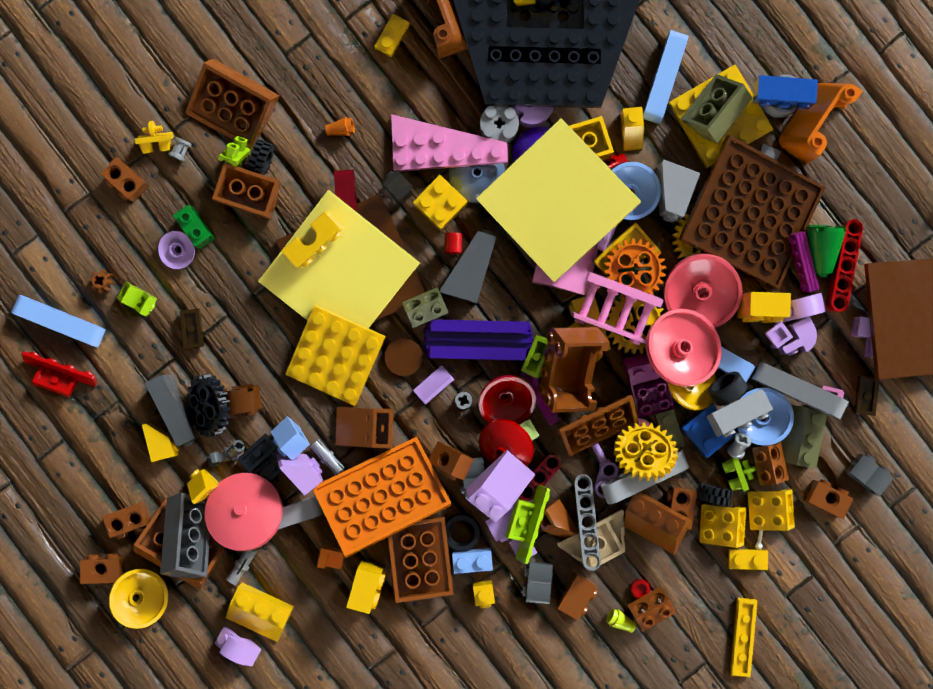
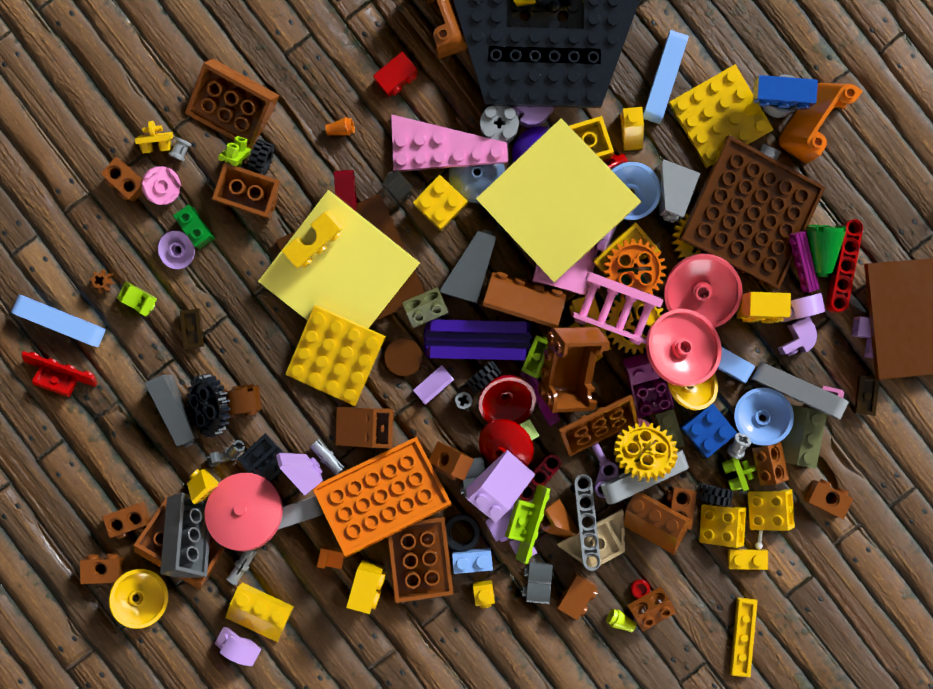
yellow slope [142,423,180,462] -> none
light blue brick [271,416,310,460] -> none
yellow plate [374,14,410,57] -> none
red piece [444,232,462,255] -> none
olive slope [681,74,753,143] -> none
light grey brick [706,389,773,438] -> none
black tyre [708,371,747,406] -> none
lavender panel [765,322,793,349] -> none
dark grey brick [845,453,894,497] -> none
none -> bright pink tile [141,166,181,205]
none -> red brick [373,51,418,97]
none -> black tyre [465,360,501,394]
none -> dark orange slope [482,272,566,328]

